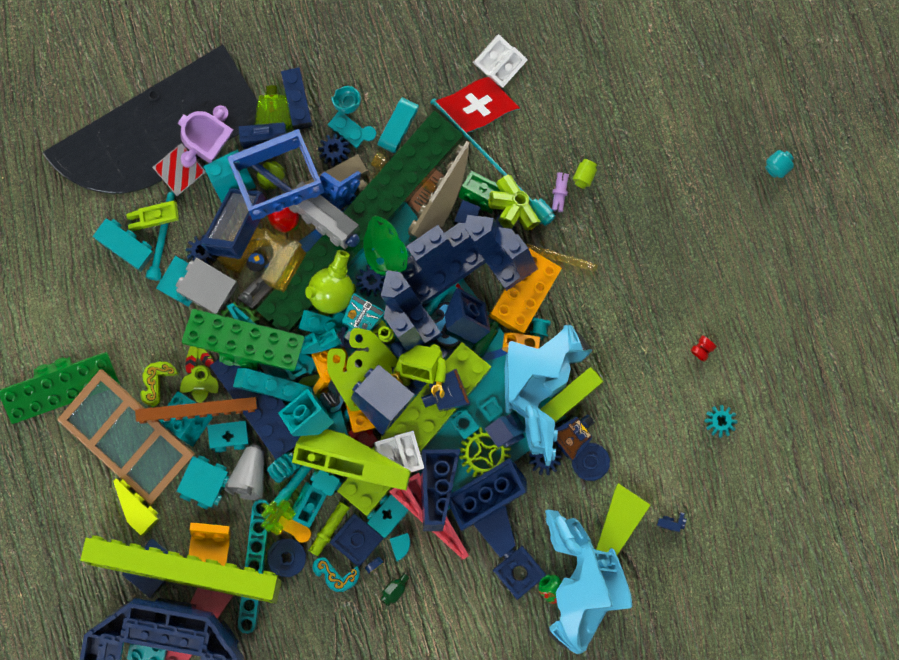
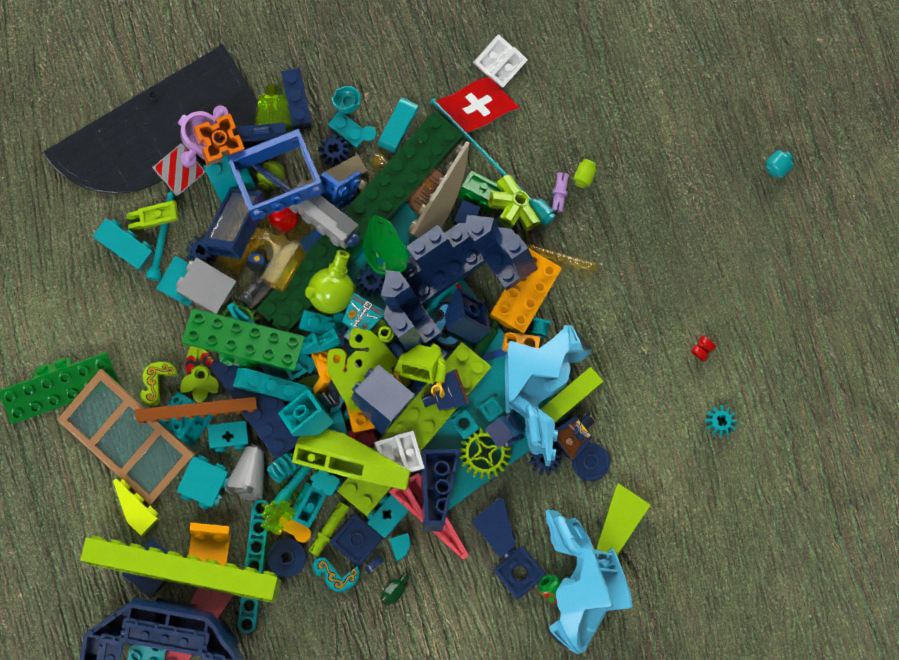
dark blue slope [449,458,527,531] -> none
dark blue bracket [656,512,687,533] -> none
none -> orange brick [193,114,244,167]

